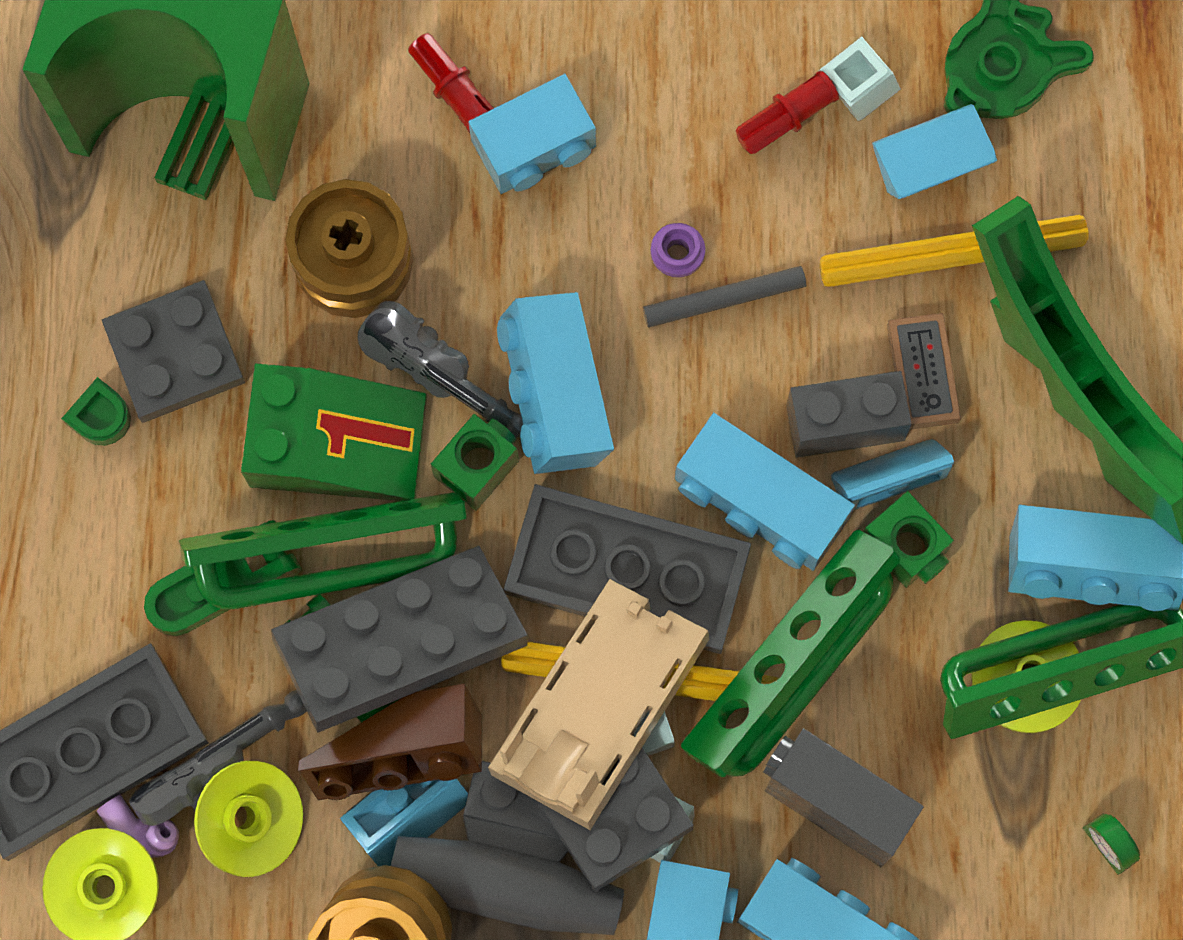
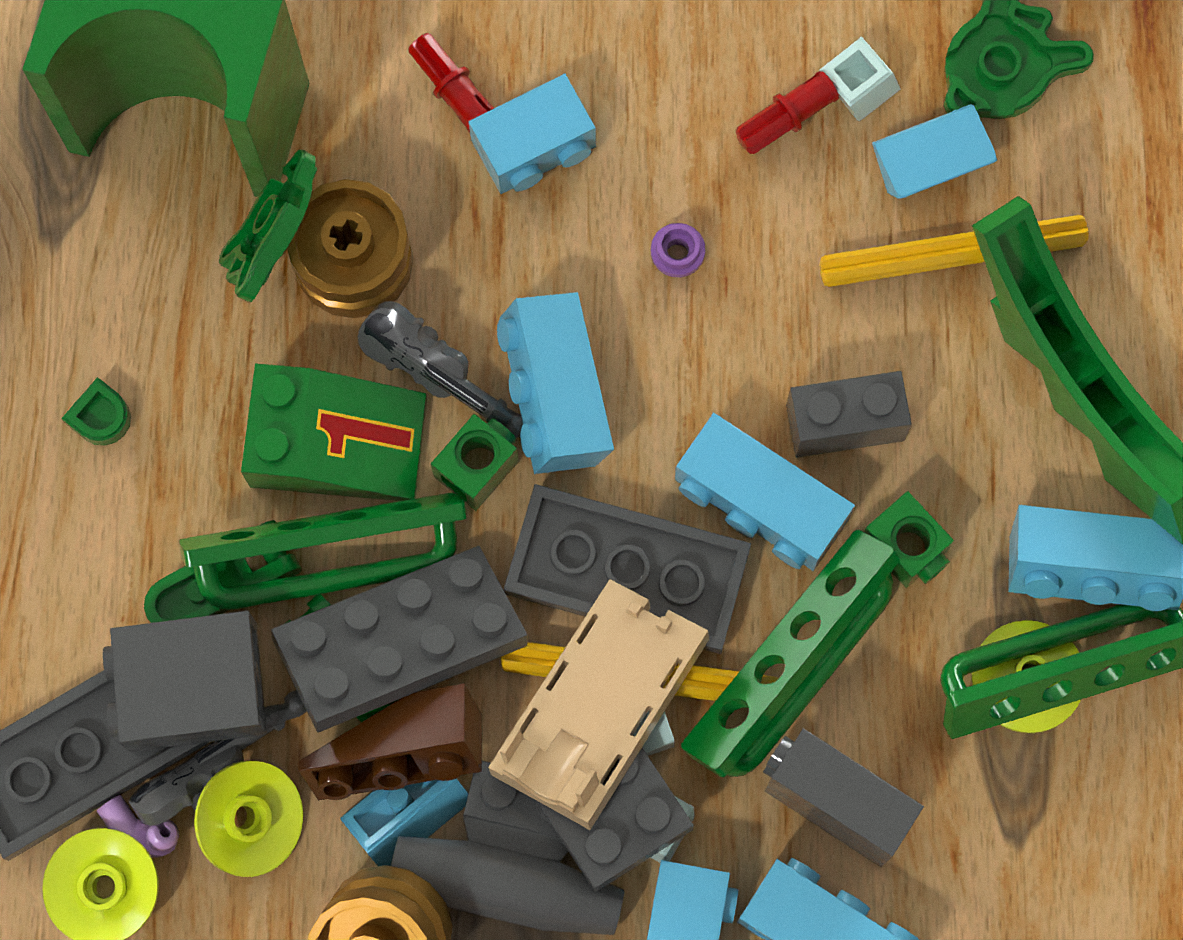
dark grey plate [101,280,245,423] -> none
green tile [154,93,232,200] -> none
dark grey bar [643,266,807,328] -> none
medium azure slope [831,439,954,510] -> none
tile [887,313,961,430] -> none
green tile [1083,813,1140,875] -> none
none -> dark grey brick [103,611,267,752]
none -> green tile [219,150,317,303]

